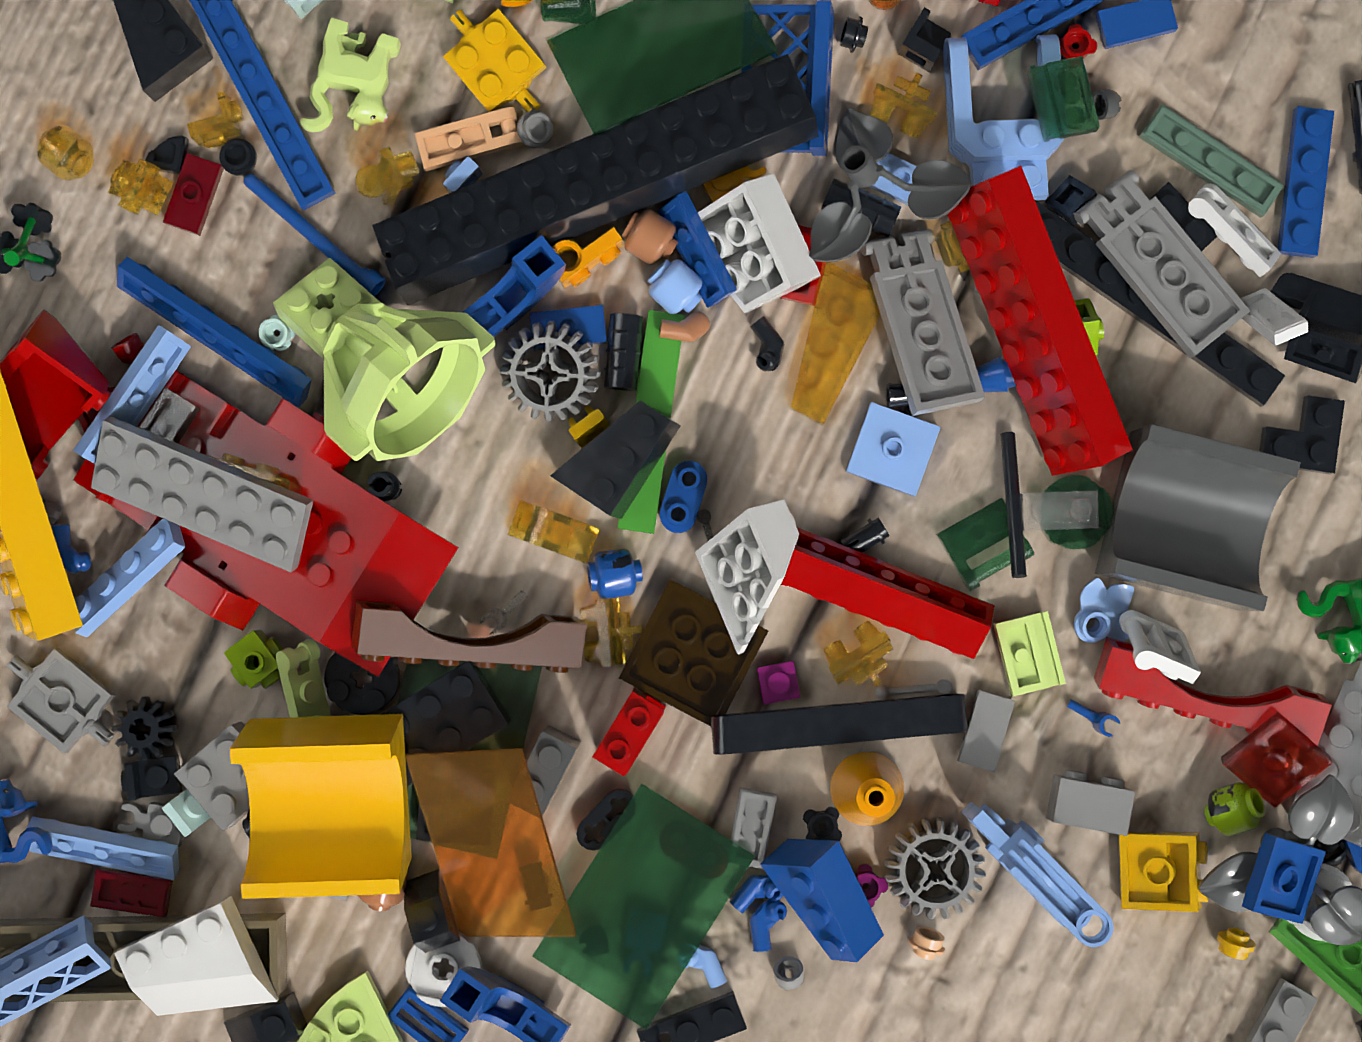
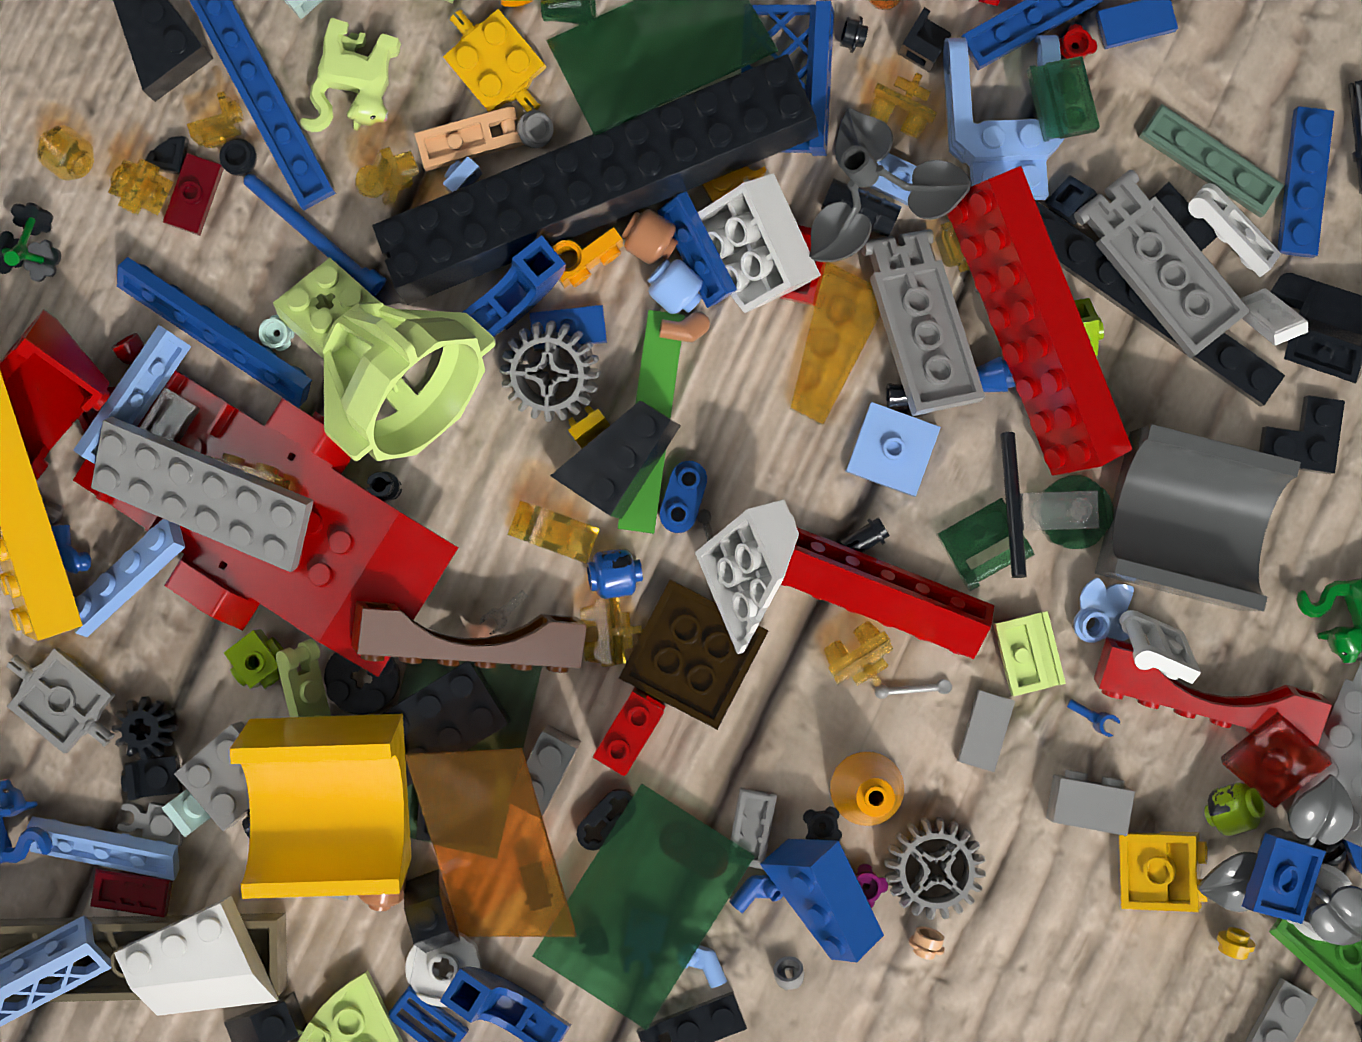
black axle [604,313,643,391] -> none
black beam [710,693,968,755] -> none
black arm [750,316,784,372] -> none
blue arm [750,899,787,952] -> none
magenta plate [757,661,800,704] -> none
light blue plate [961,802,1113,947] -> none
dark grey hinge [1089,89,1122,120] -> none

